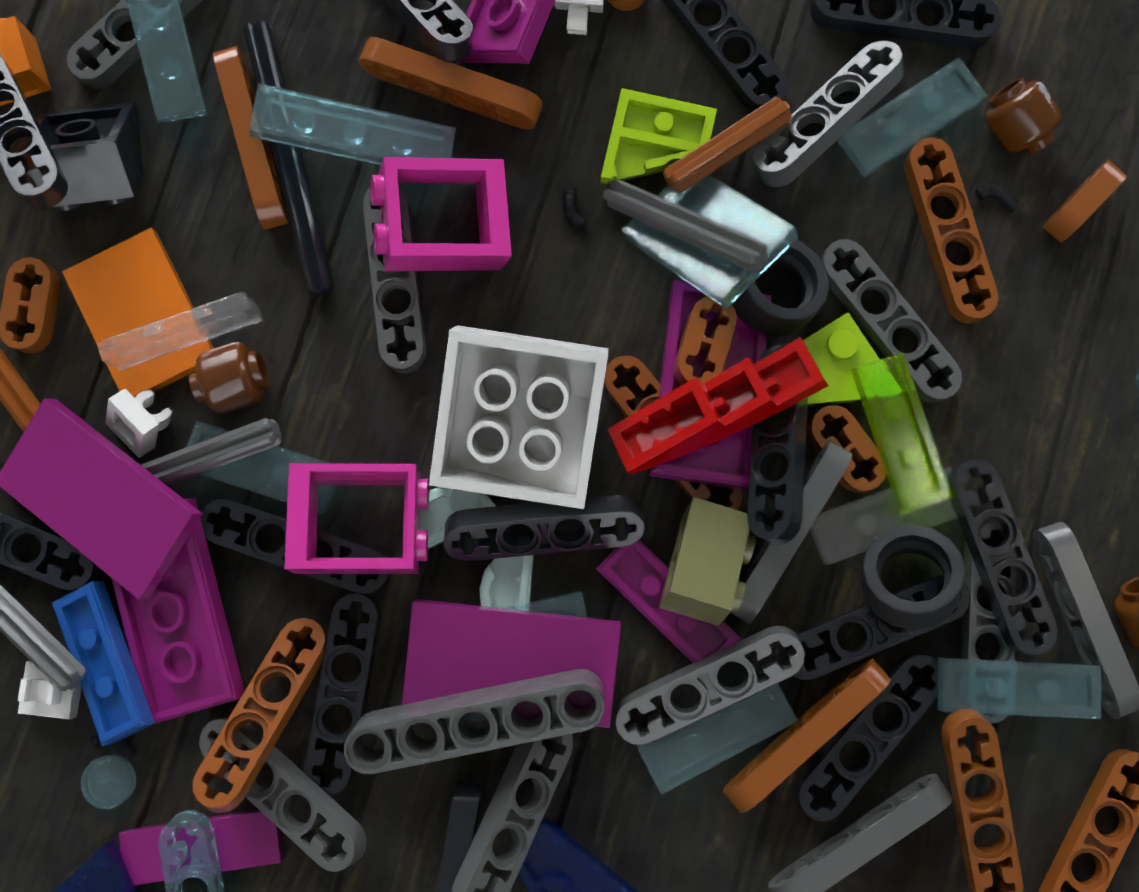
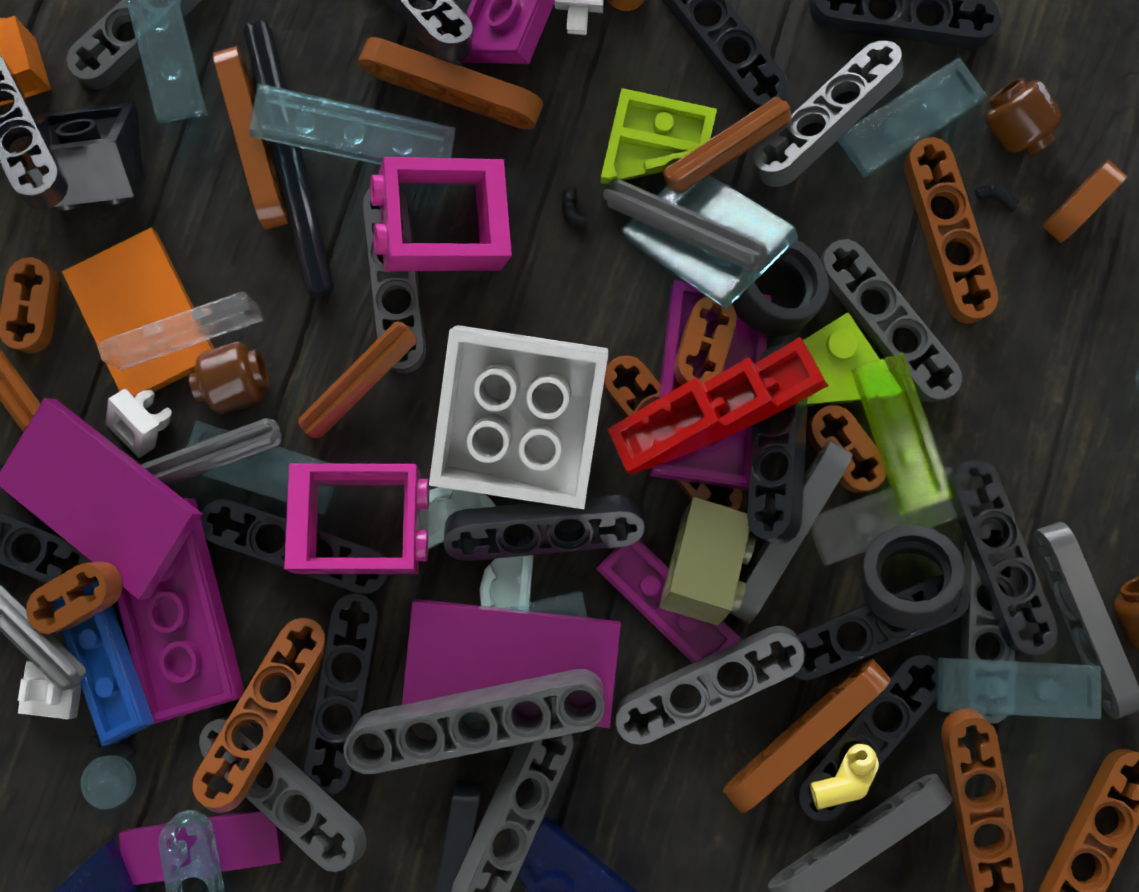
clear light blue tile [636,683,798,795] -> none
none -> dark orange beam [26,561,123,634]
none -> dark orange axle [298,322,417,439]
none -> light yellow arm [810,744,879,810]

